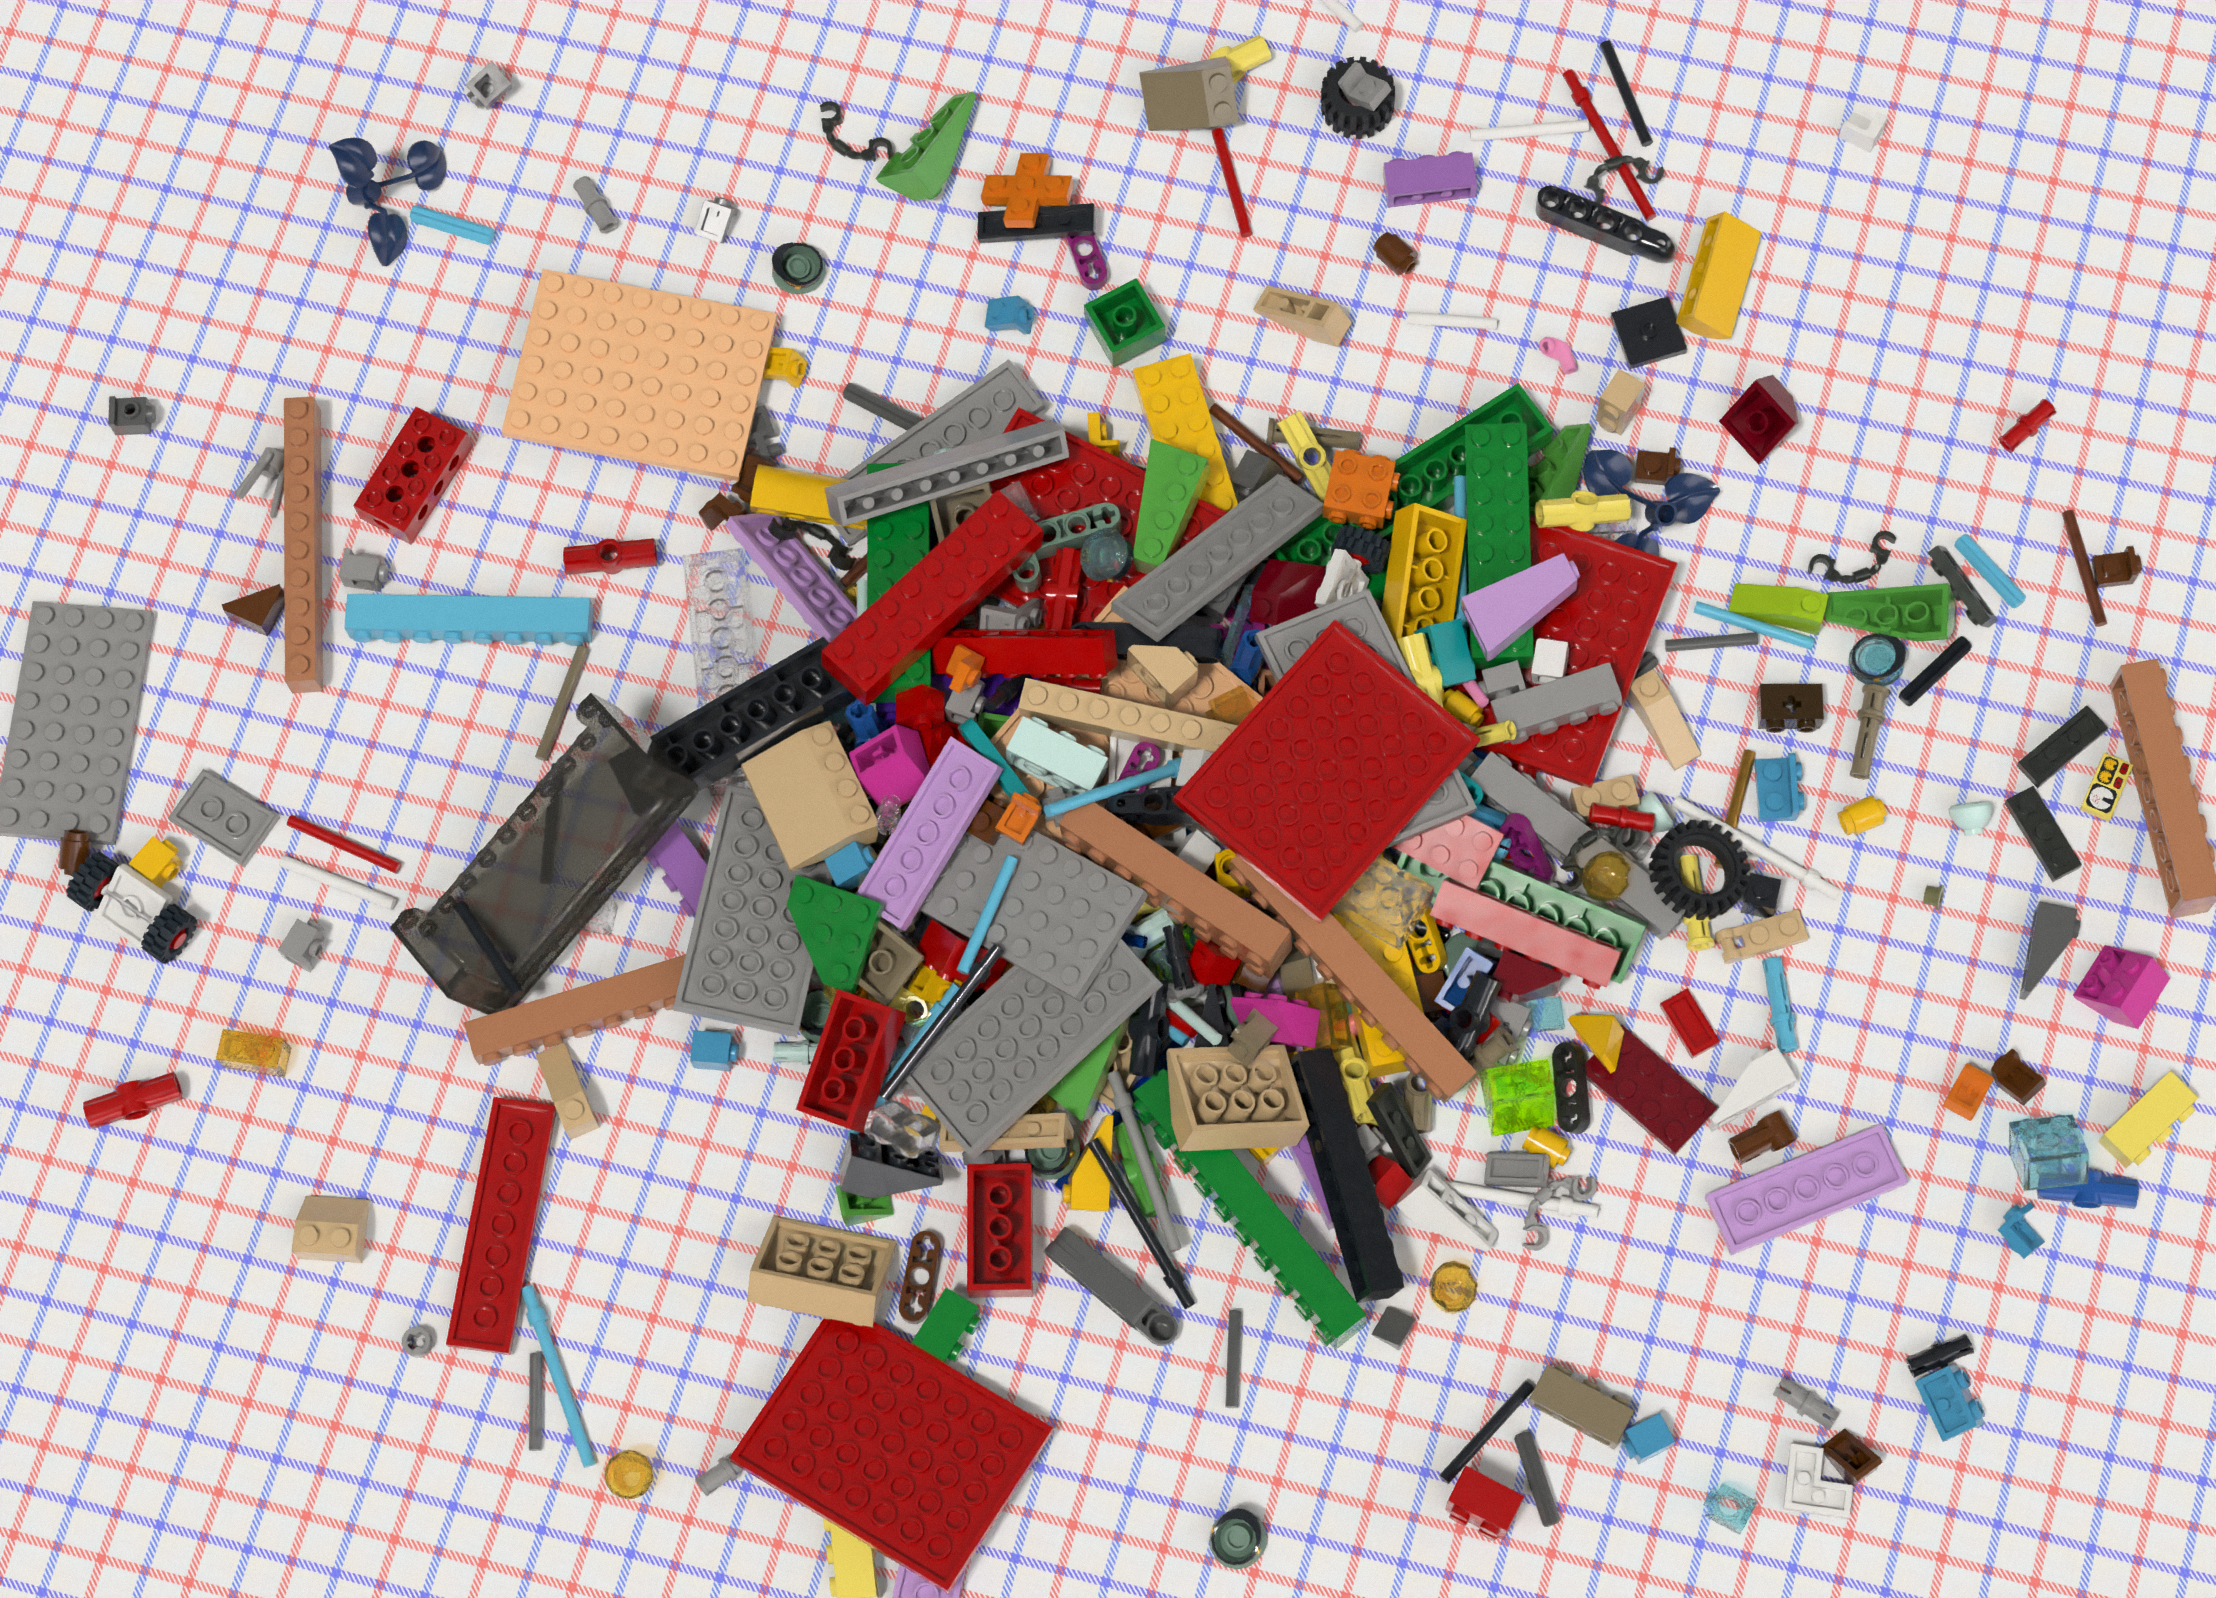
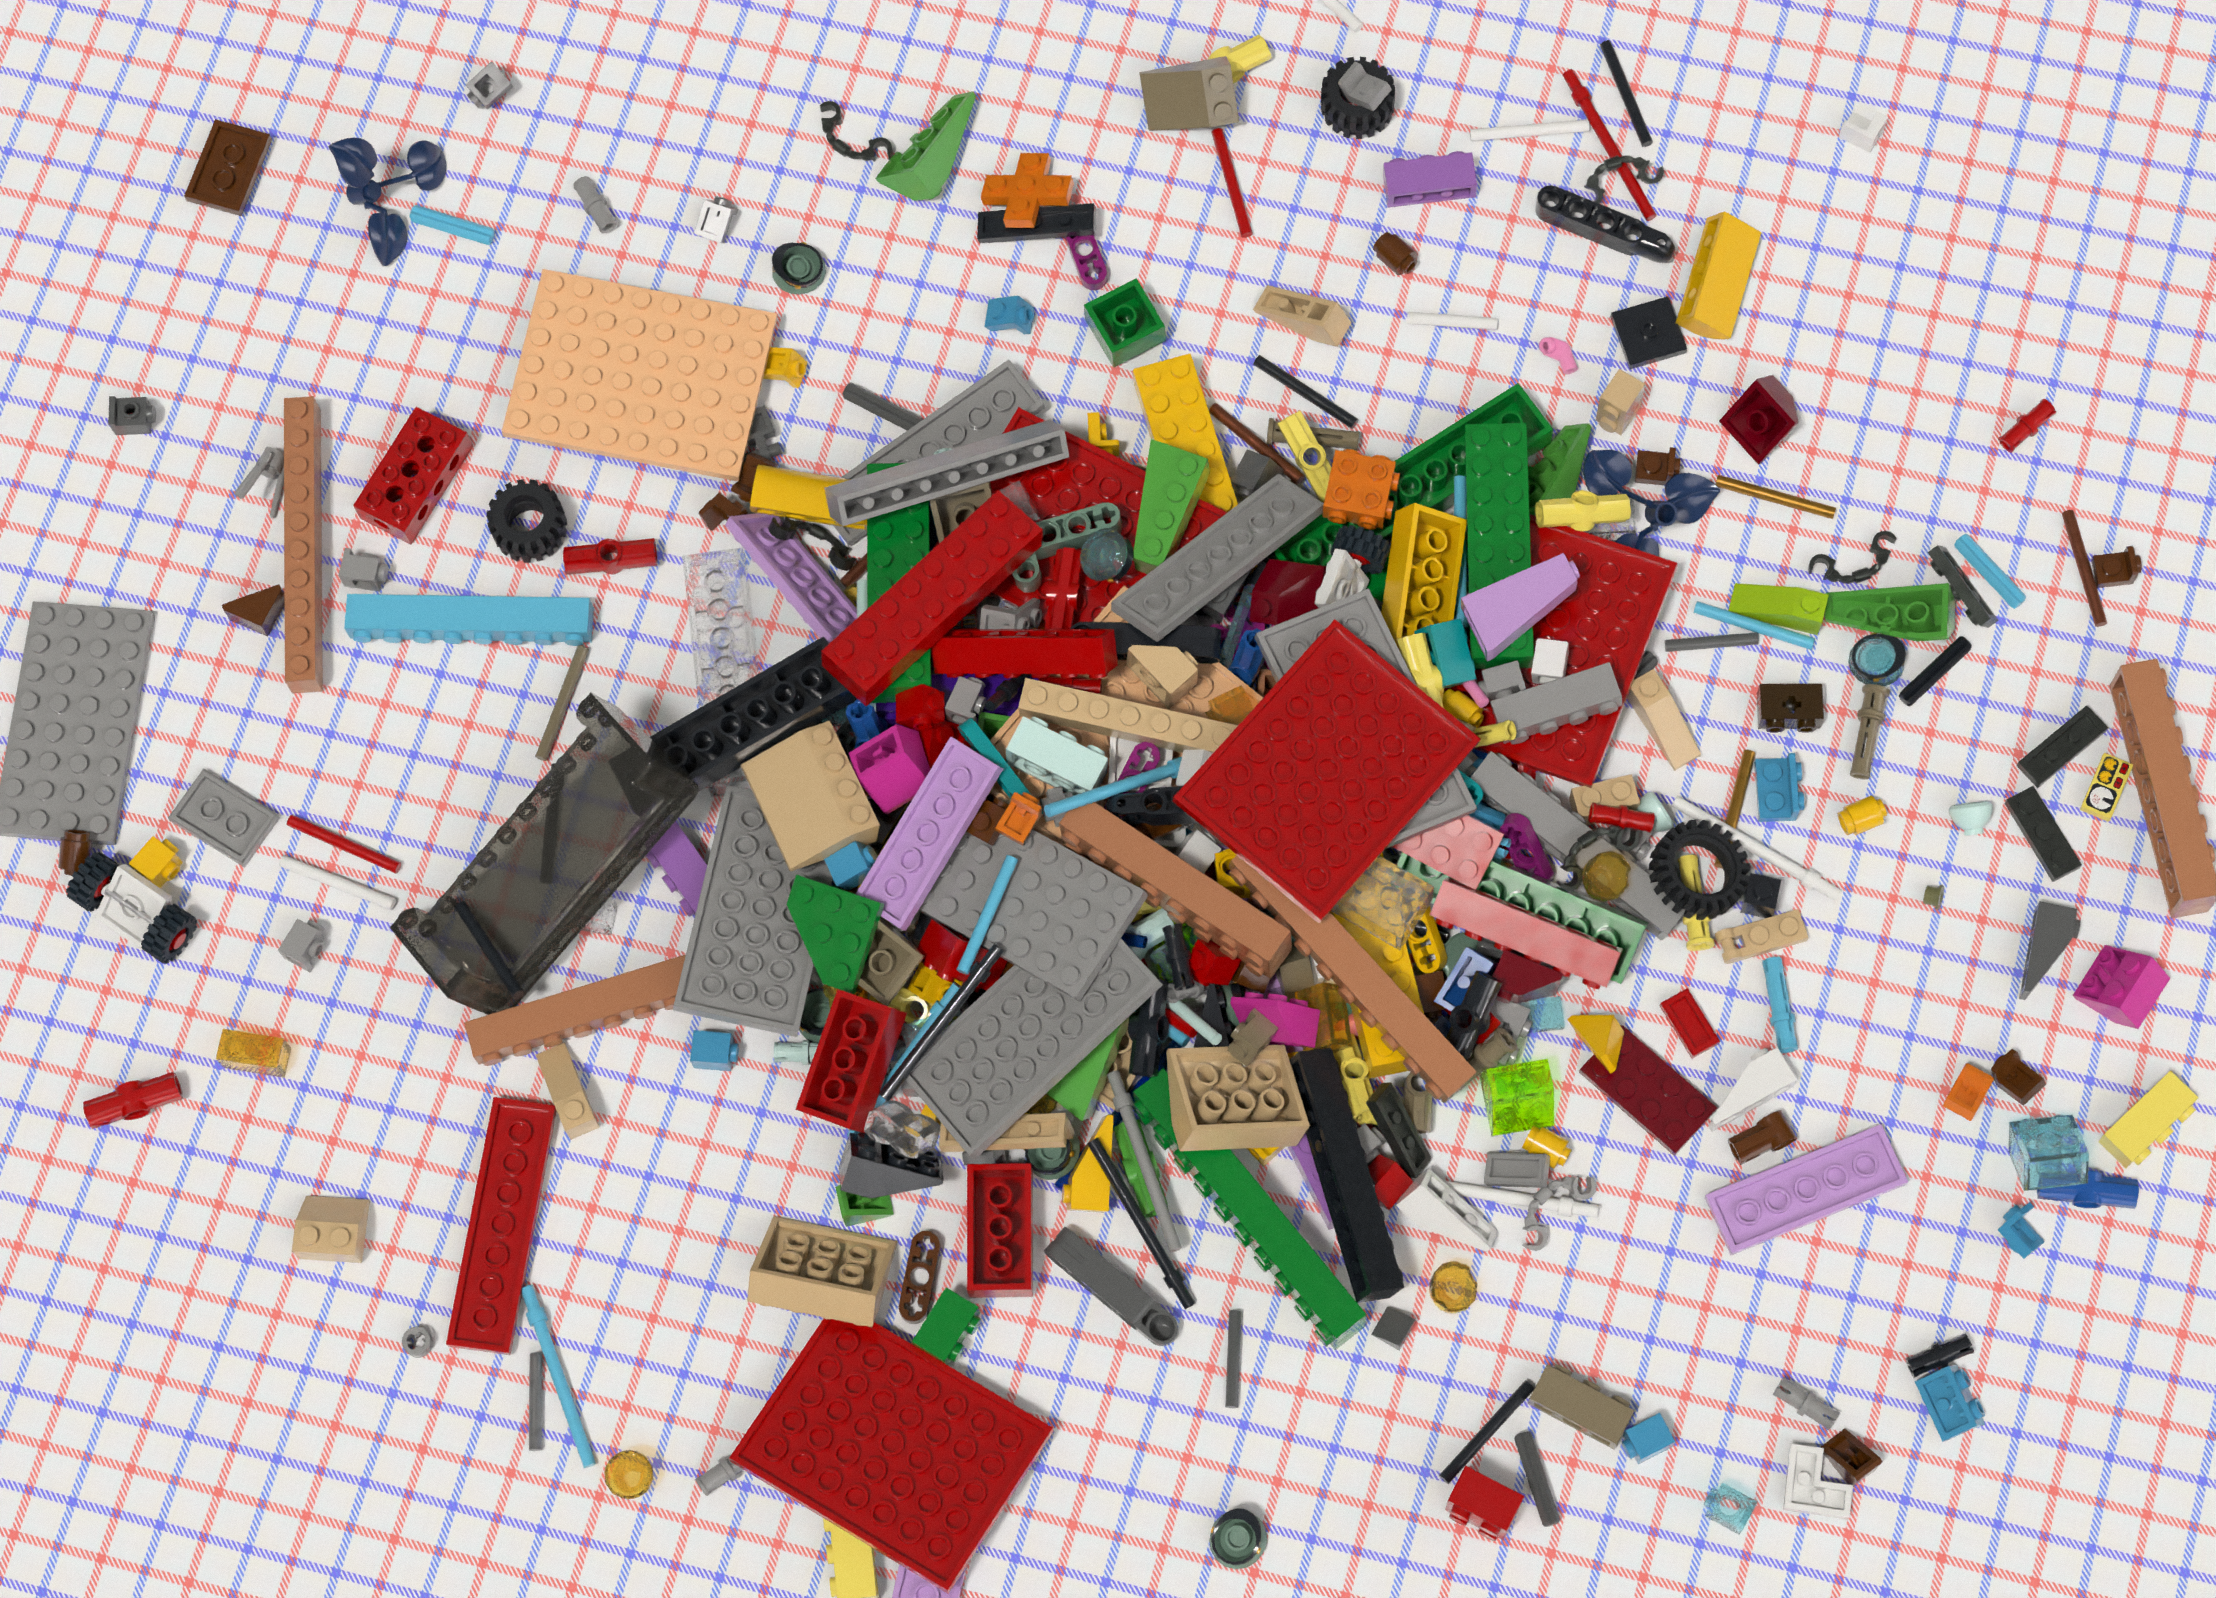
clear pin [876,795,901,835] -> none
orange bracket [946,644,985,694] -> none
pearl dark grey beam [1552,1042,1590,1134] -> none
none -> reddish brown plate [184,119,272,216]
none -> black tyre [486,479,567,563]
none -> black bar [1253,355,1359,429]
none -> pearl gold bar [1715,475,1836,519]

